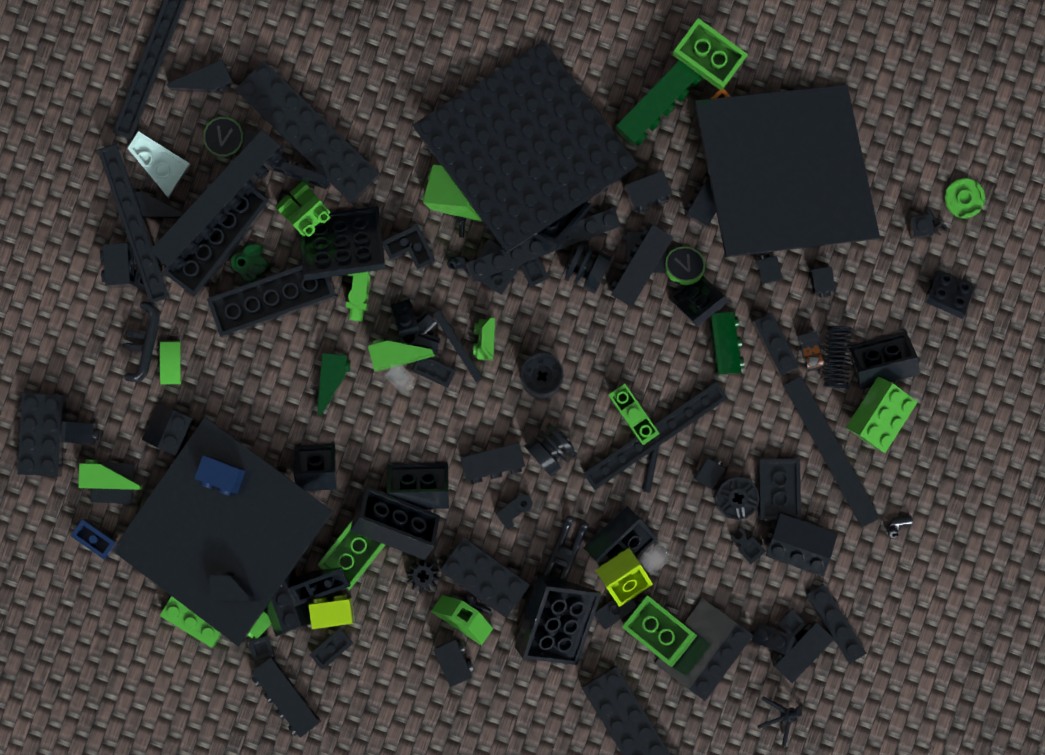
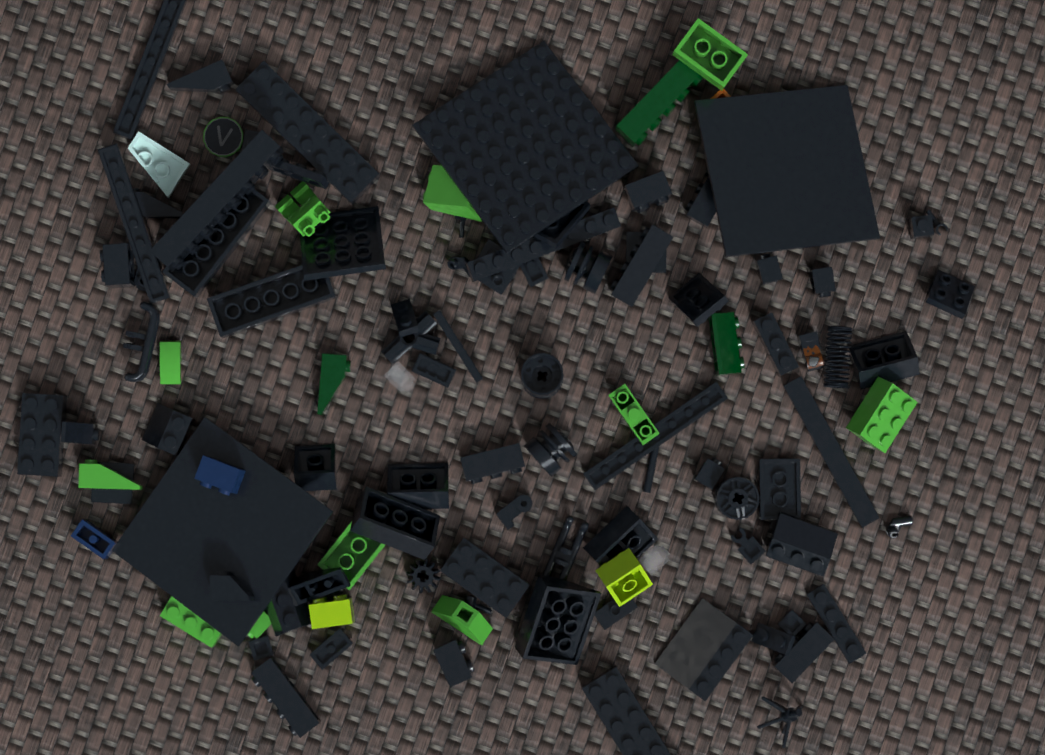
dark green plate [230,244,271,284] -> none
bright green hips [346,271,371,322] -> none
bright green slope [368,339,435,372] -> none
black brick [383,224,436,271] -> none
bright green slope [473,318,495,361] -> none
bright green brick [622,595,697,667] -> none
black tile [665,247,706,285] -> none
bright green tile [944,178,985,219] -> none

